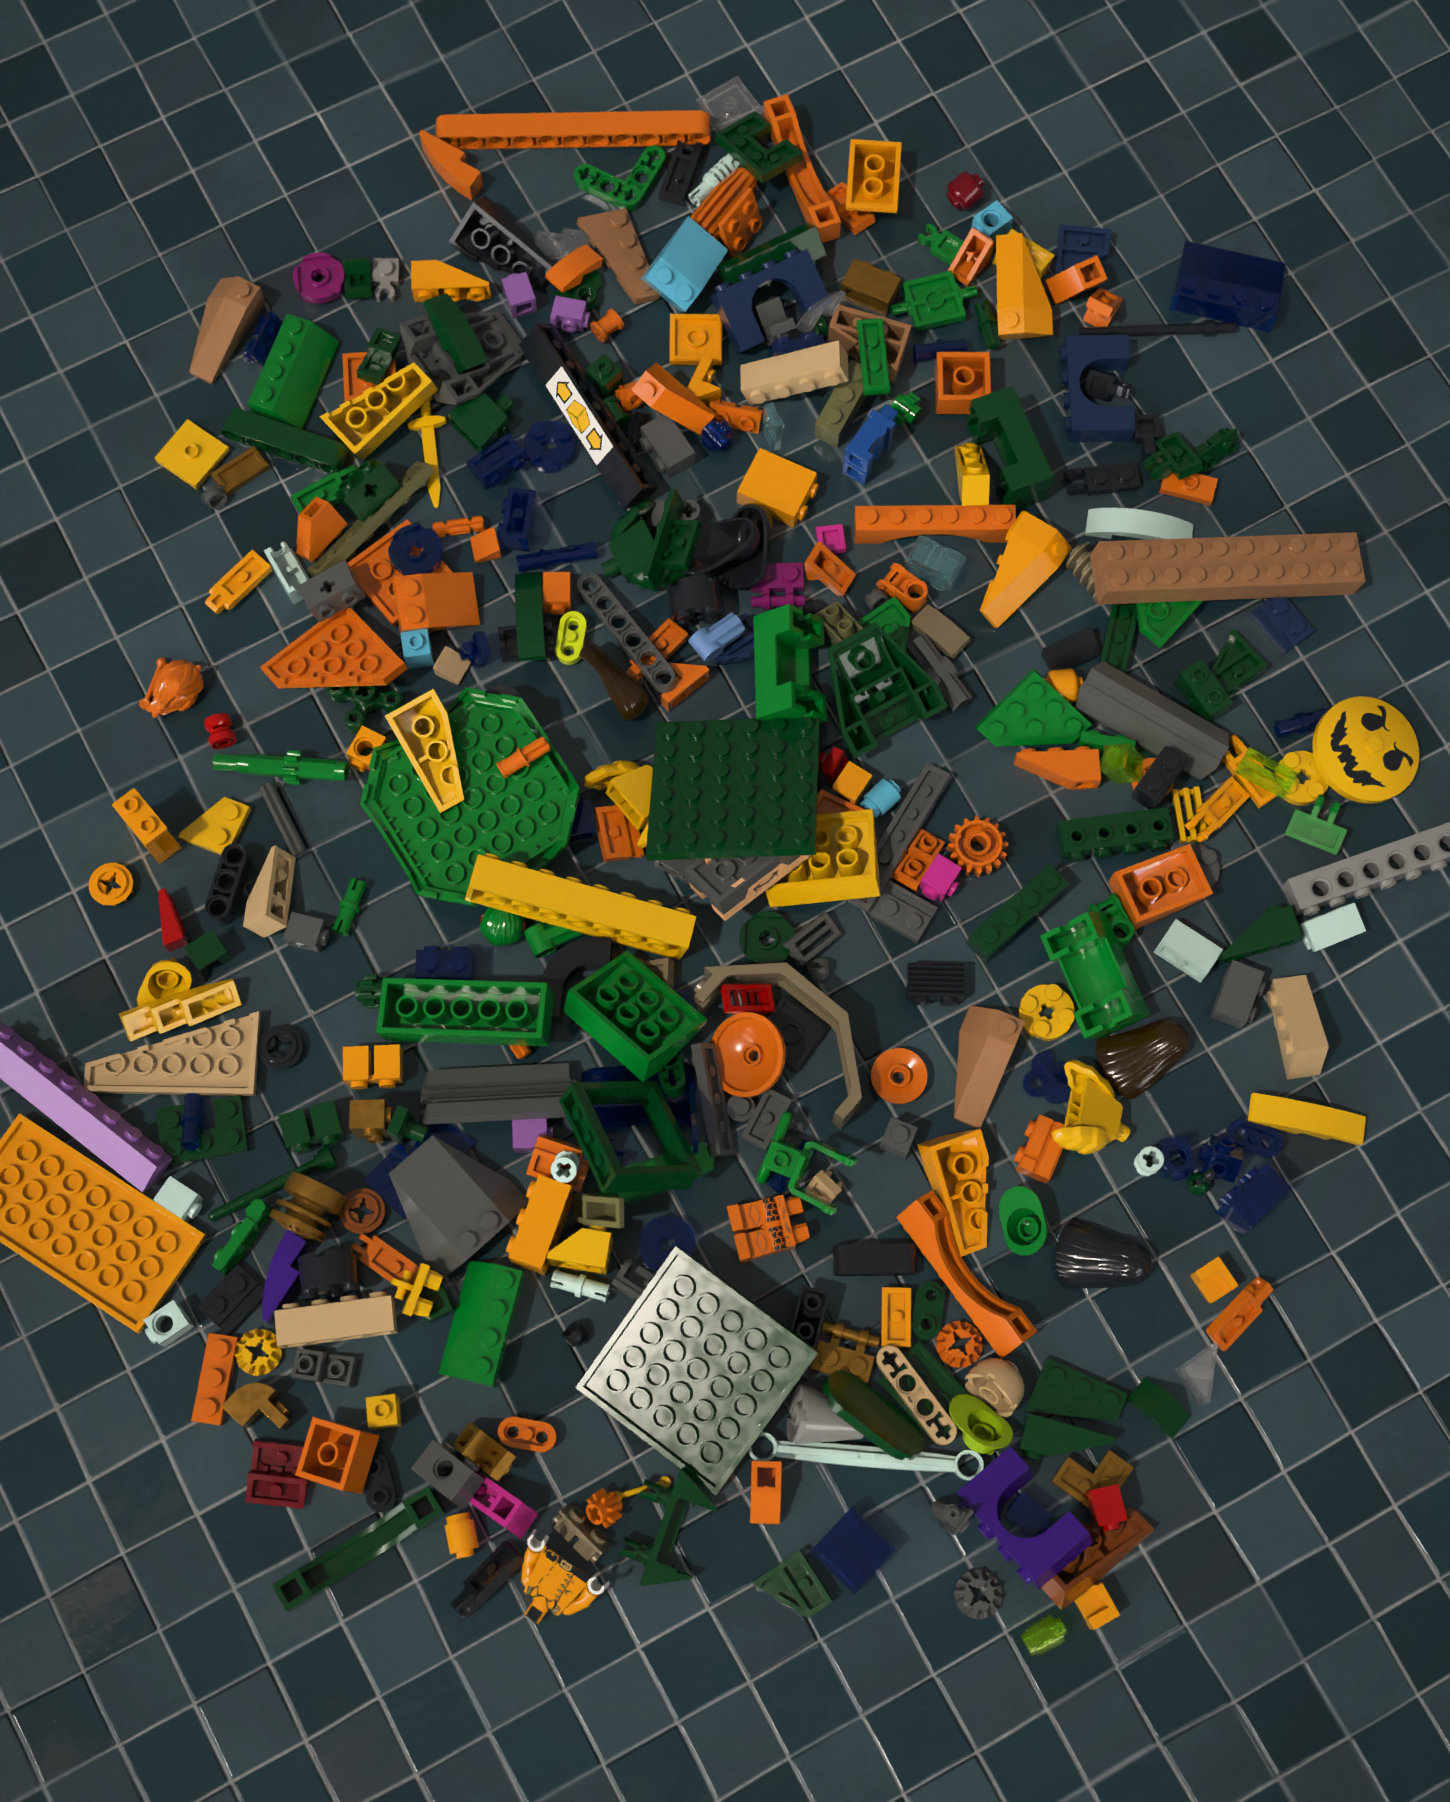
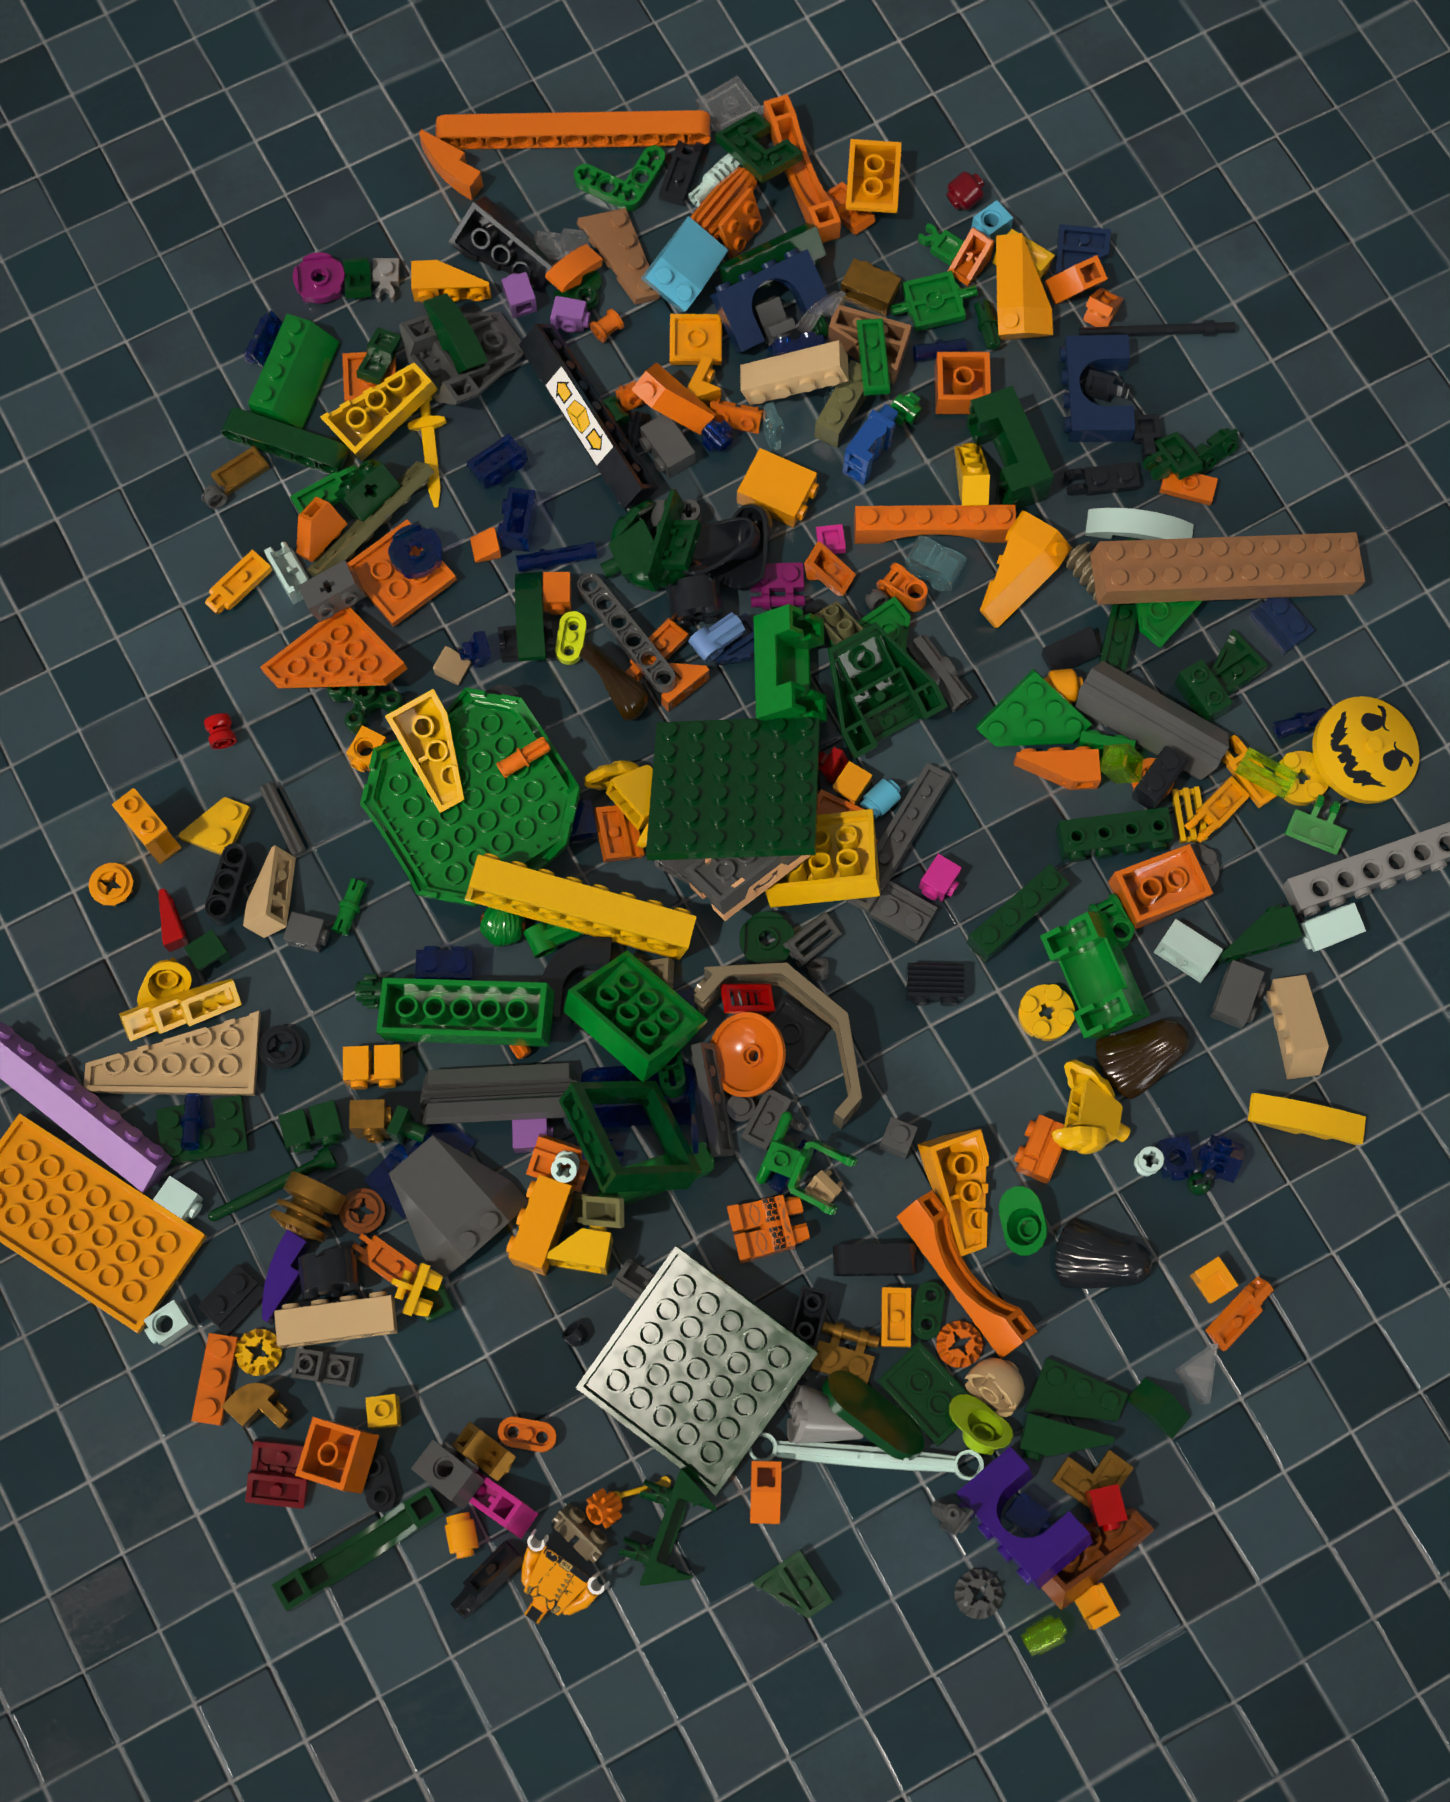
orange hinge [139,657,167,710] -> none
orange hair [146,660,204,718] -> none
yellow plate [155,419,230,490] -> none
medium nougat wedge [189,276,266,385] -> none
green piece [212,750,350,785] -> none
green hinge [212,1198,272,1275] -> none
orange slope [392,572,480,635] -> none
medium azure brick [401,629,434,669] -> none
orange axle [432,515,485,538] -> none
green slope [438,1261,525,1388] -> none
dark green torso [448,393,514,458] -> none
clear blue plate [523,421,576,473] -> none
light aqua pin [550,1269,611,1303] -> none
dark green brick [585,353,624,400] -> none
clear blue plate [639,1216,696,1272] -> none
clear blue brick [810,1507,895,1595] -> none
orange dish [871,1048,927,1104] -> none
tan beam [876,1345,957,1445] -> none
orange slope [892,829,945,891] -> none
dark tan slope [910,604,971,659] -> none
orange gear [947,816,1008,877] -> none
medium nougat wedge [953,1006,1025,1129] -> none
clear blue plate [1022,1050,1071,1104] -> none
clear blue slope [1169,241,1285,332] -> none
clear blue brick [1216,1163,1292,1237] -> none
clear blue plate [1225,1119,1283,1158] -> none

